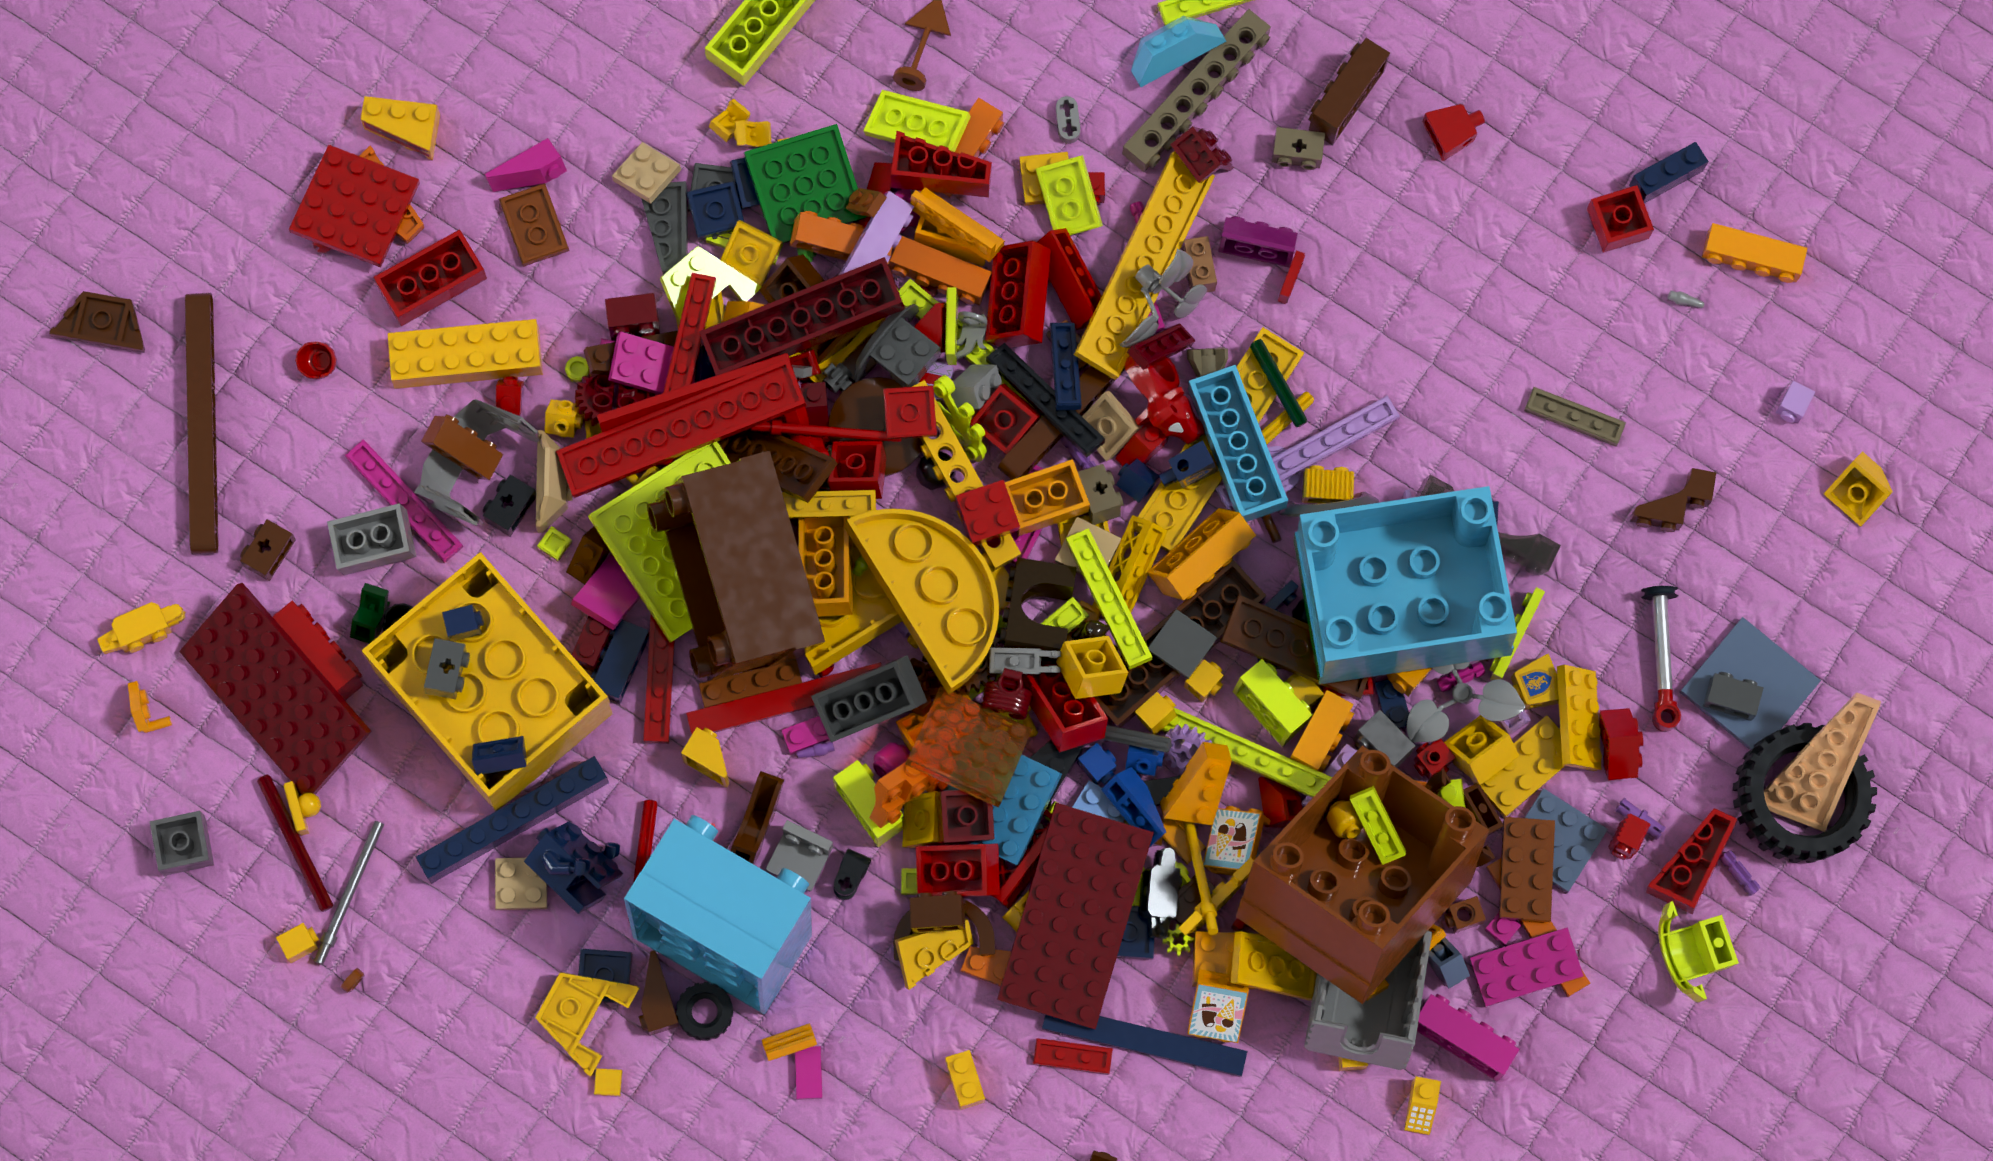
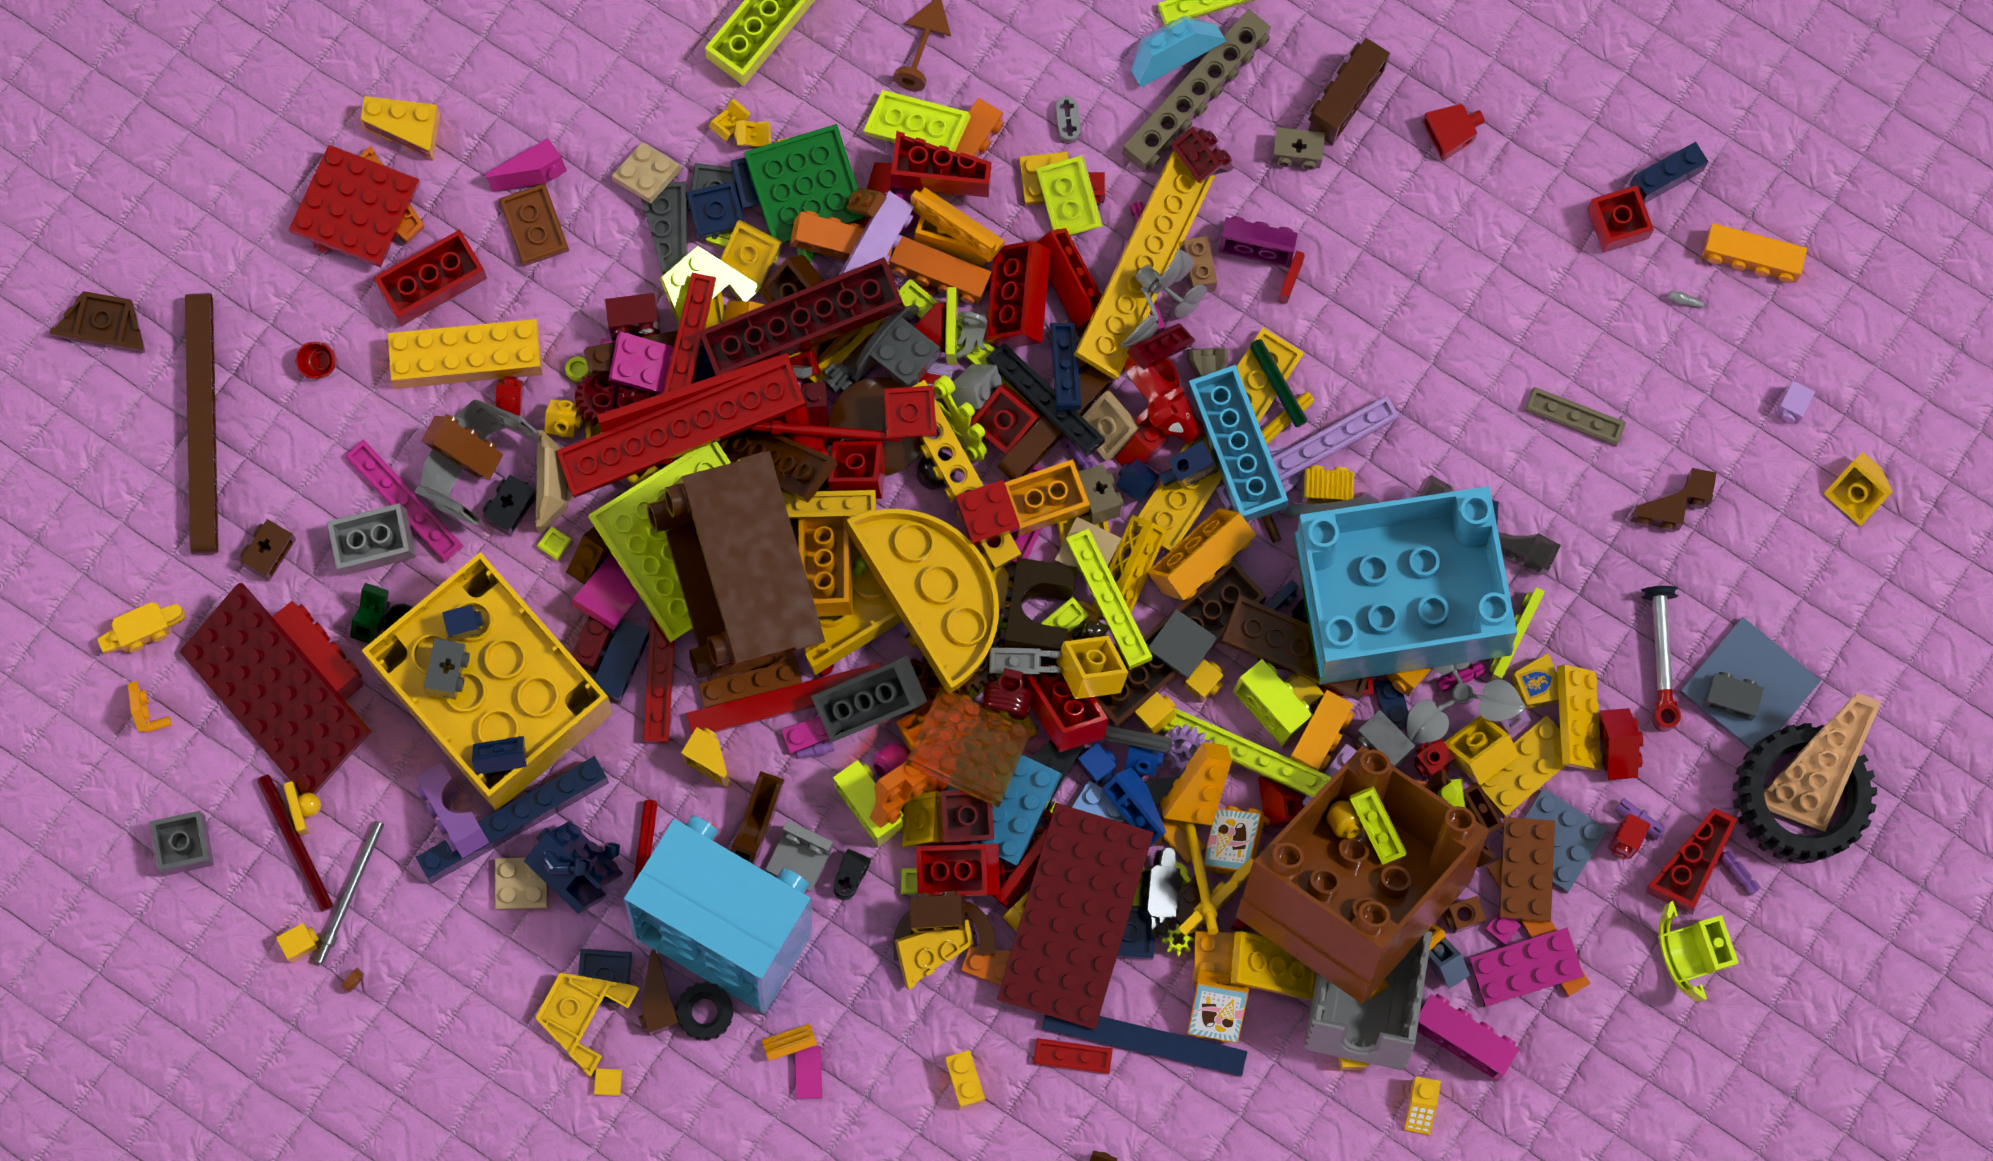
none -> medium lavender arch [416,762,489,858]

